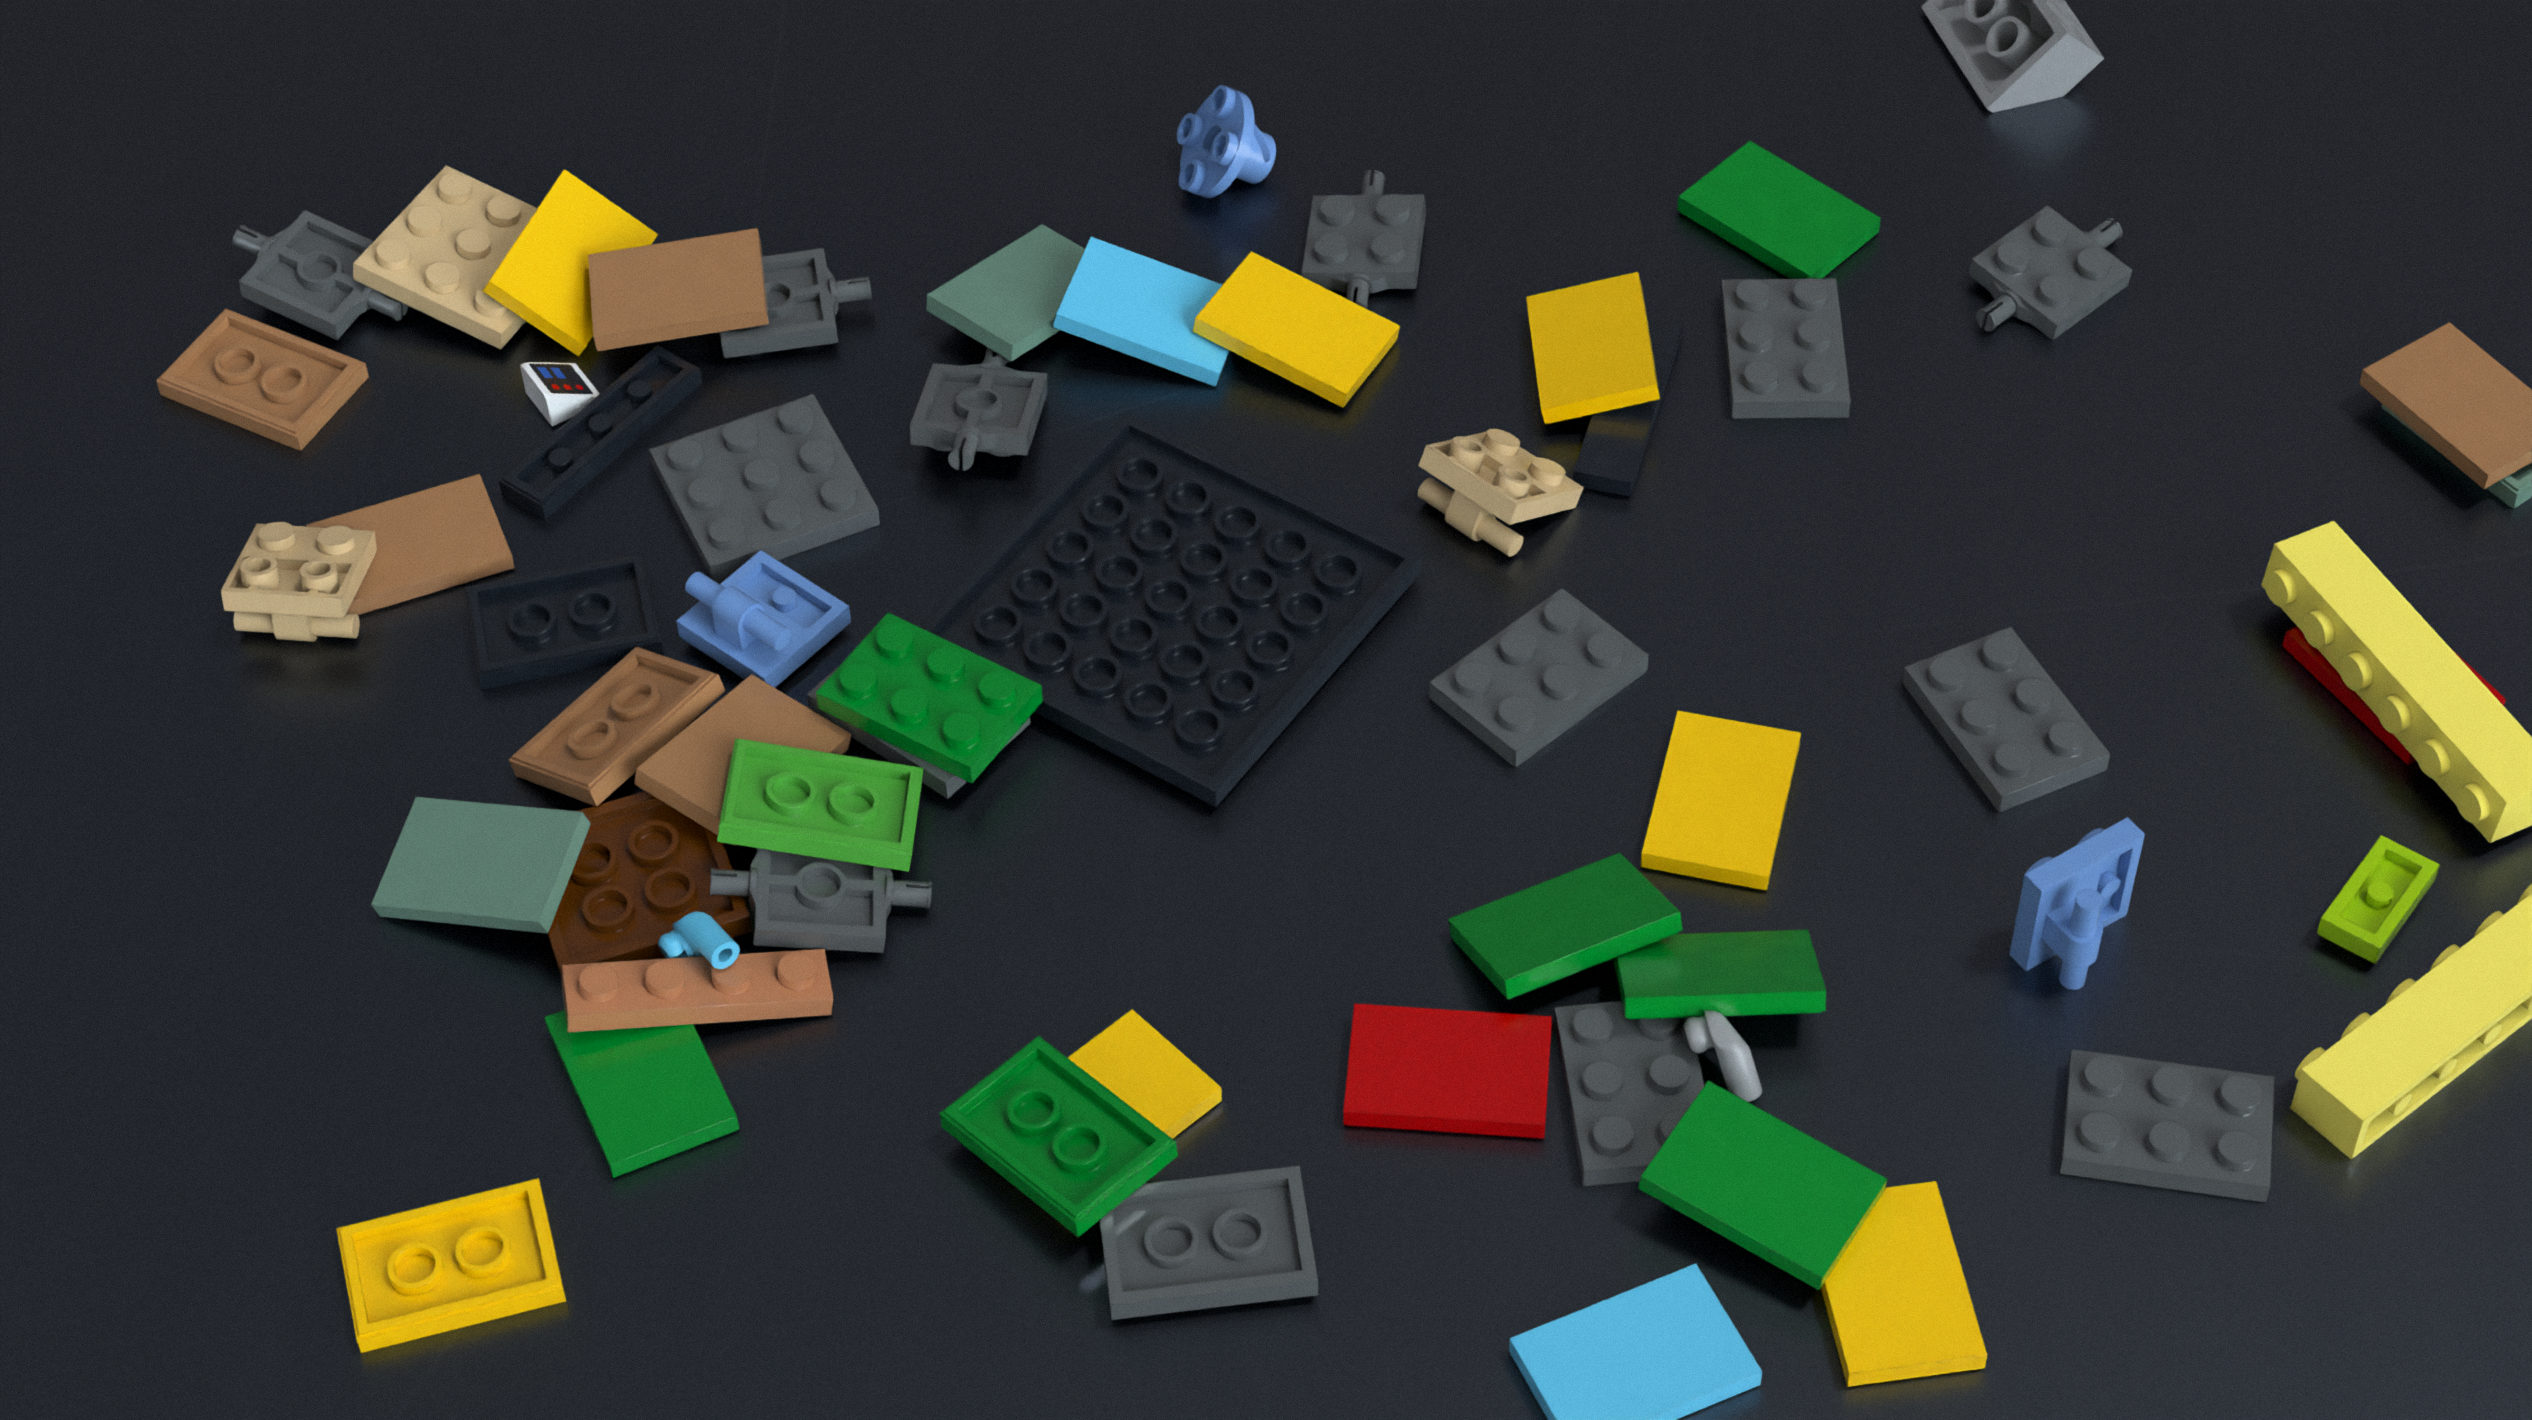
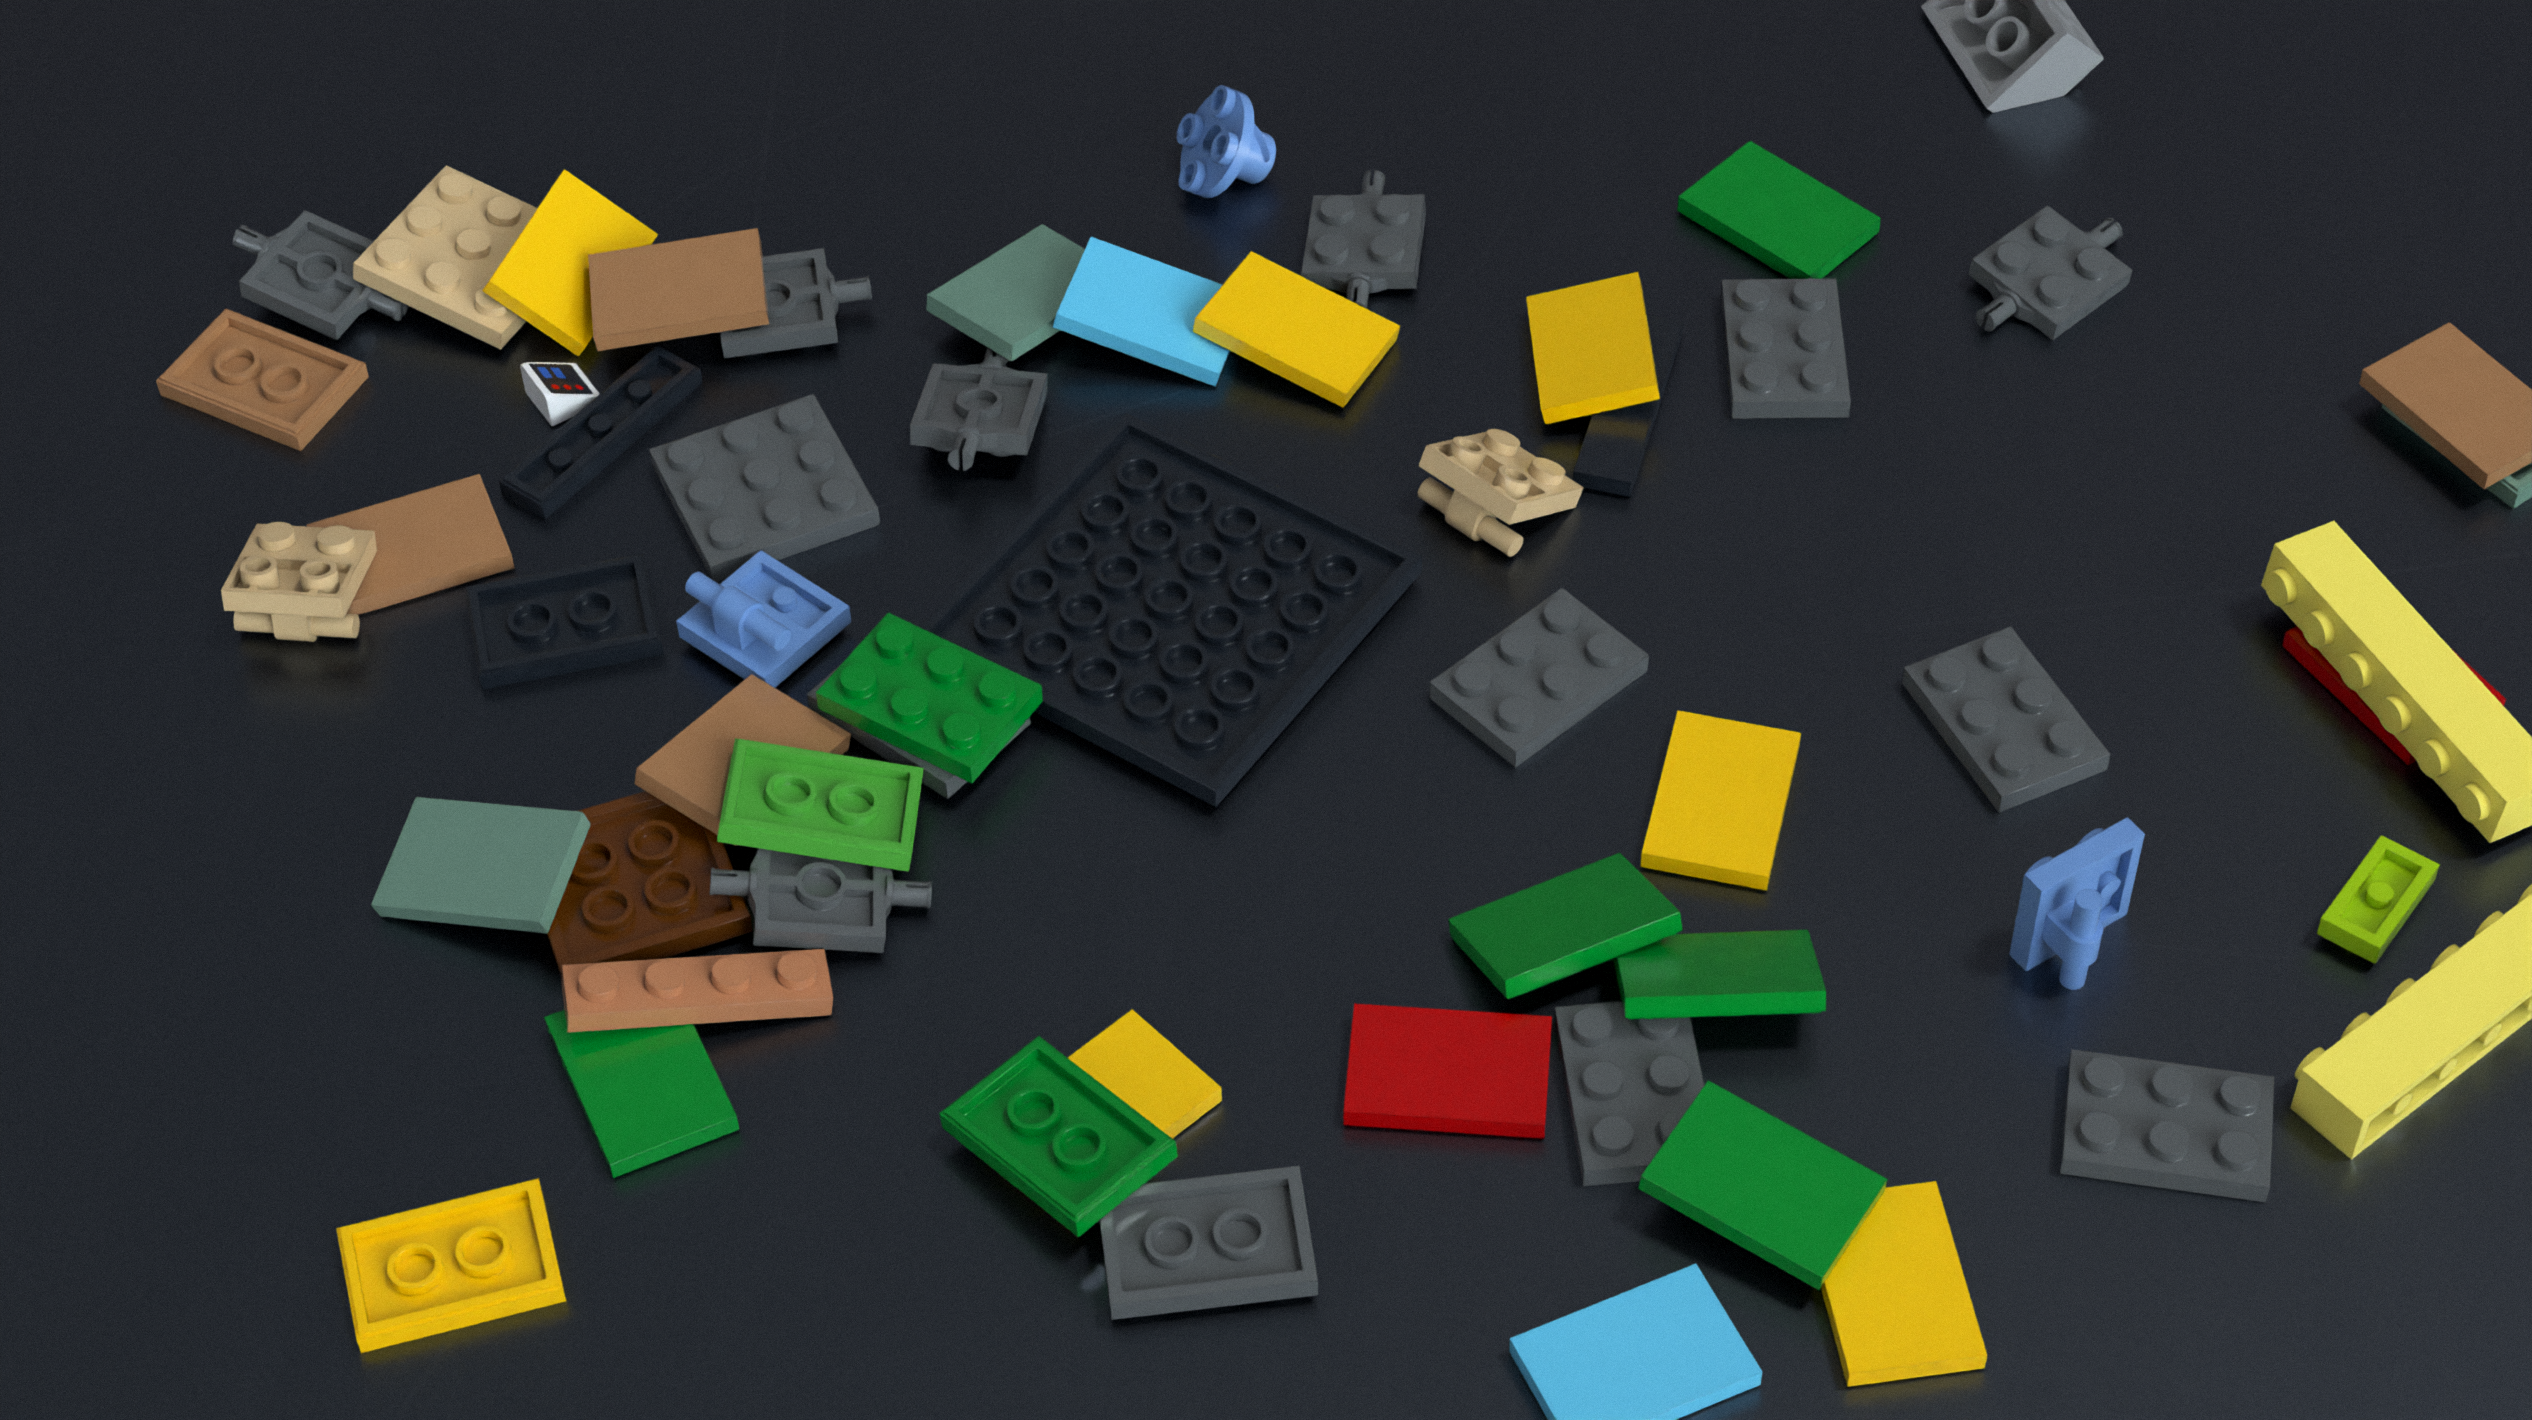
medium nougat tile [508,647,726,807] -> none
medium azure arm [658,911,740,969] -> none
light grey arm [1684,1010,1762,1102] -> none

